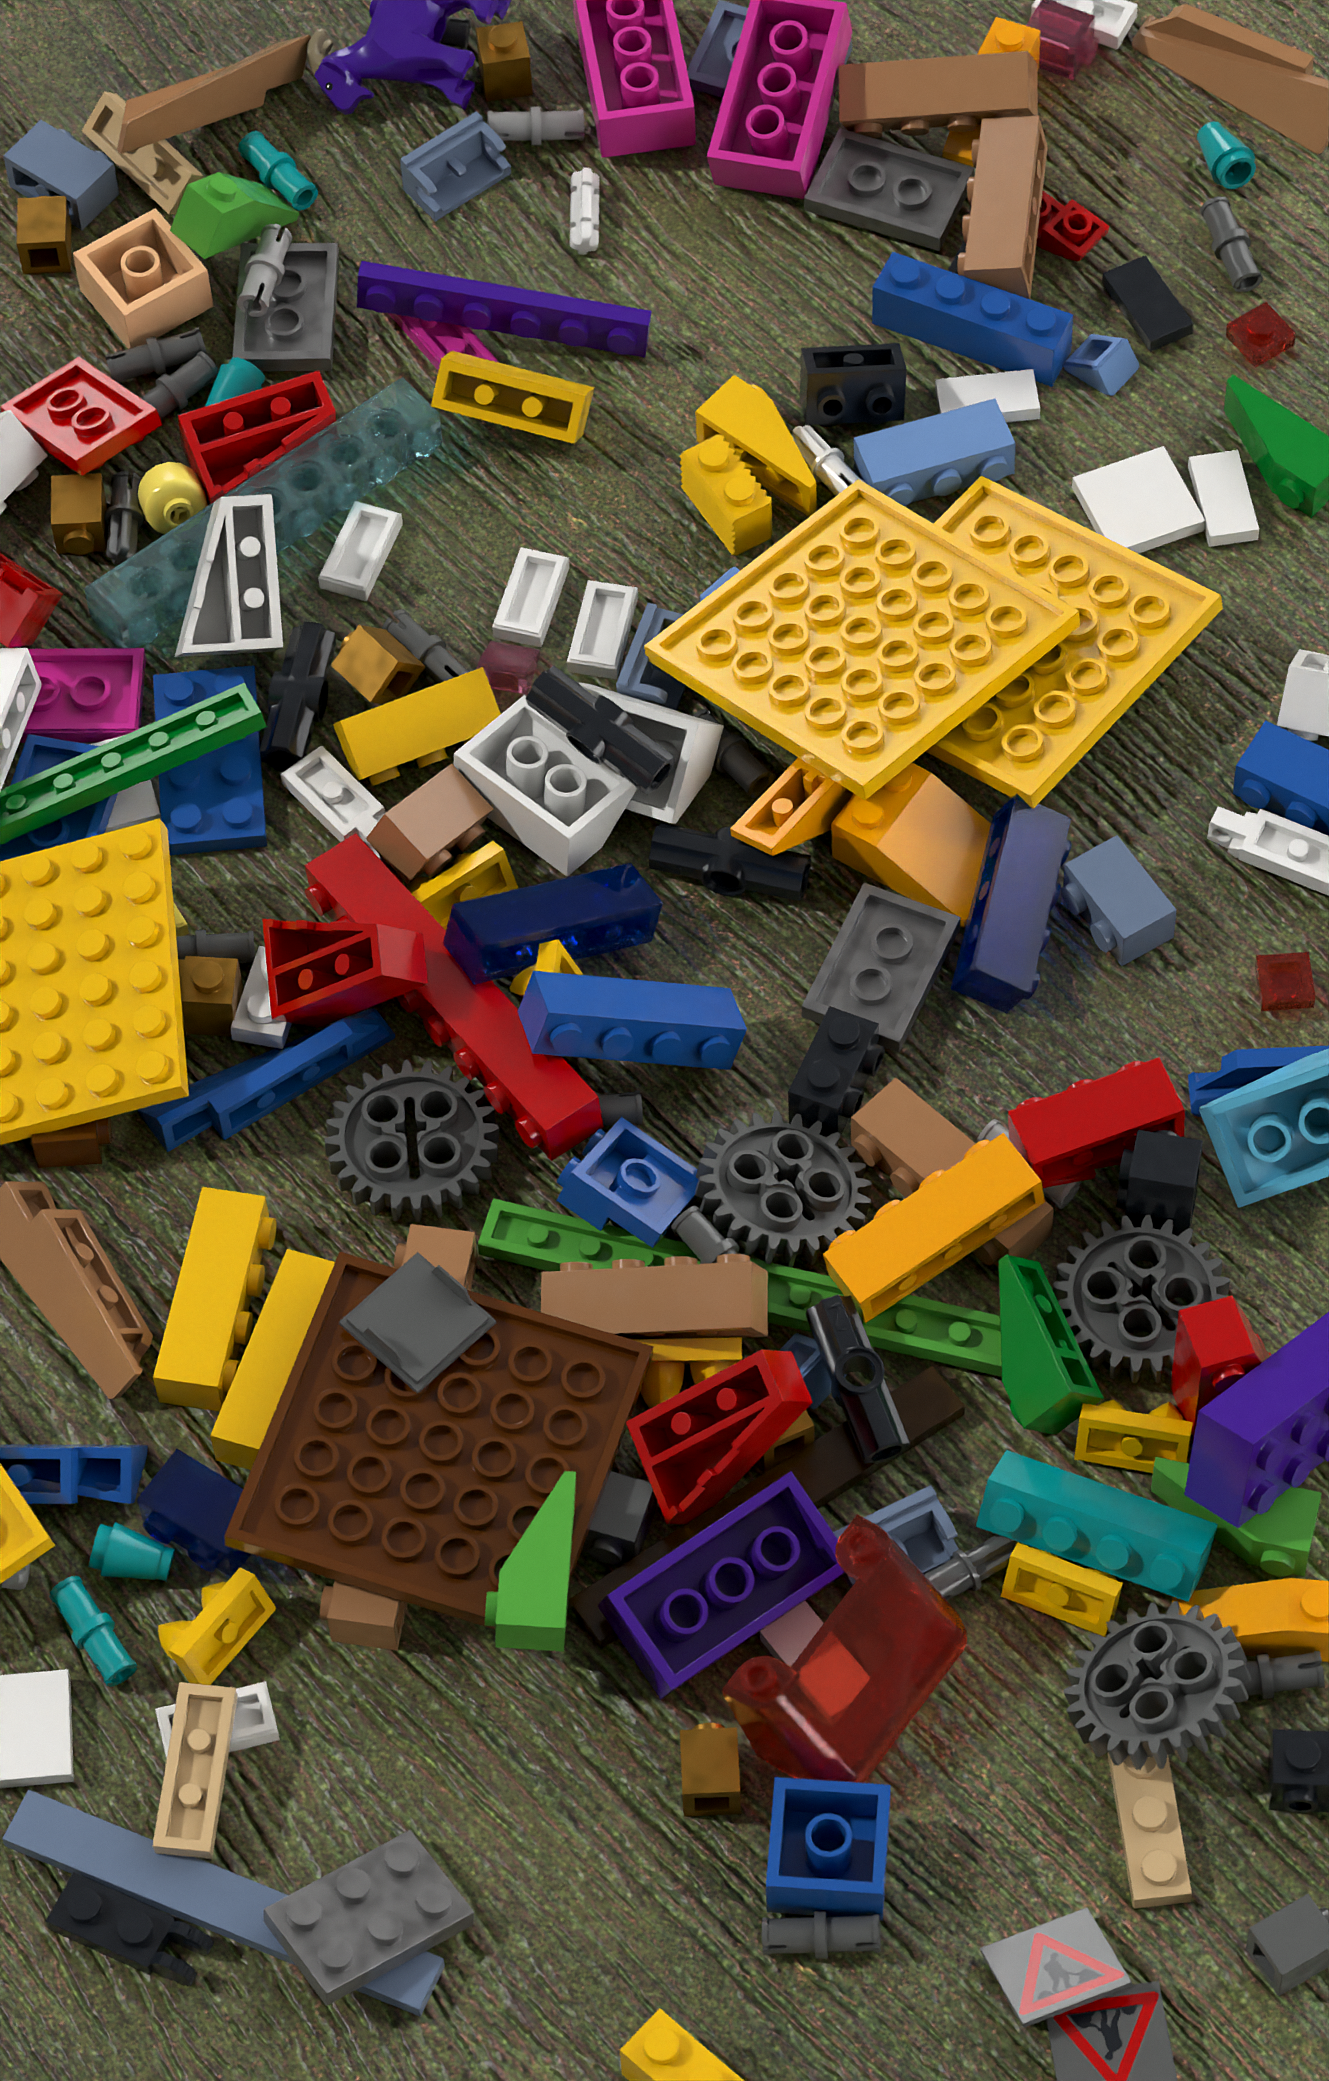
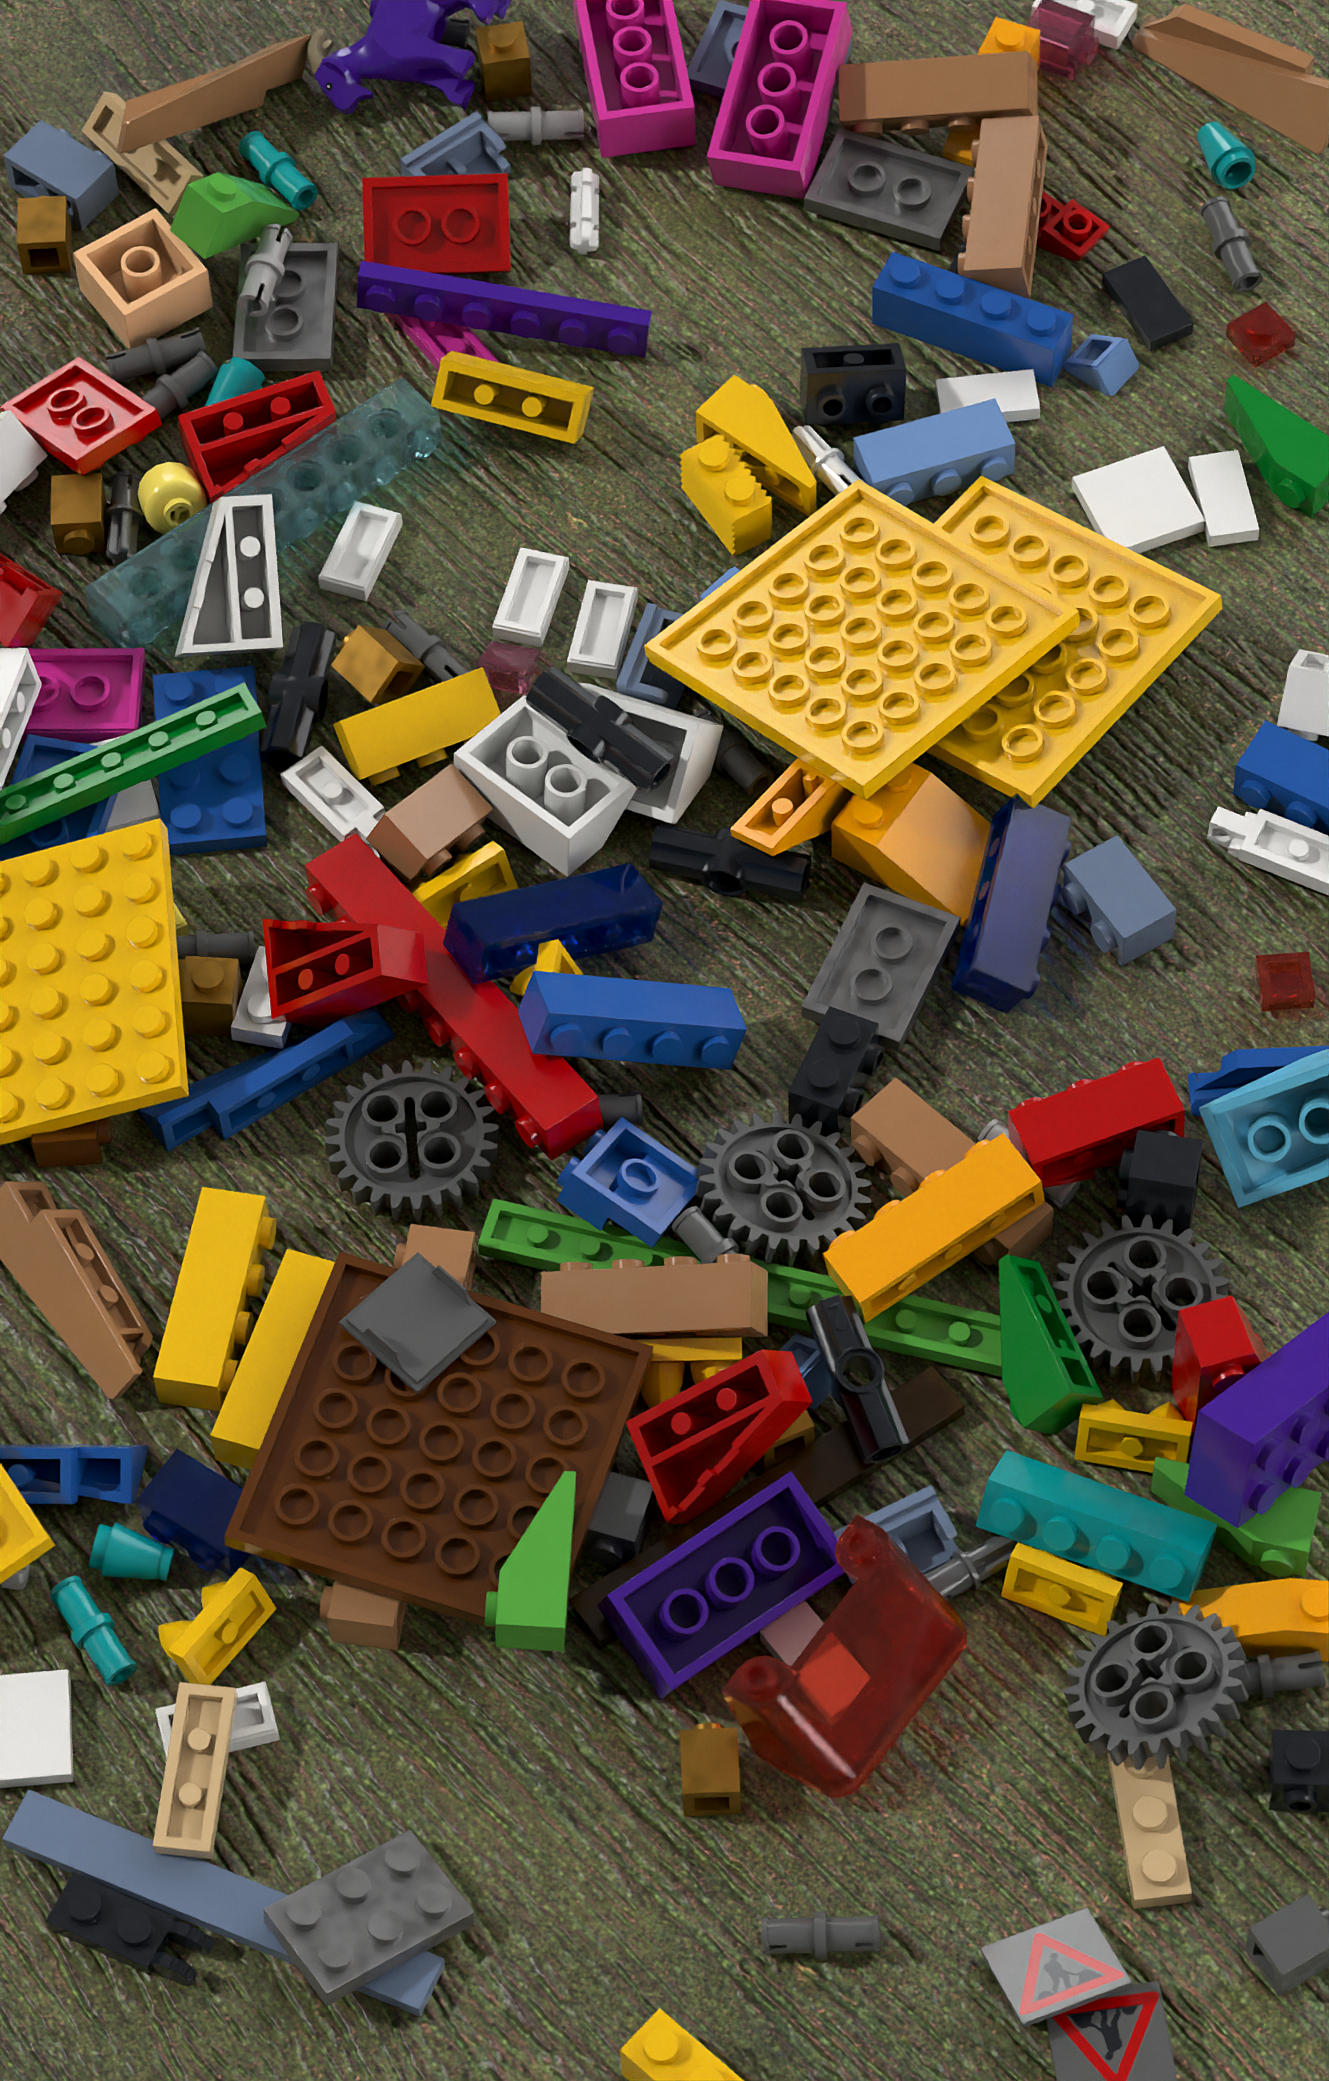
blue brick [766,1777,891,1920] -> none
none -> red plate [362,173,511,275]

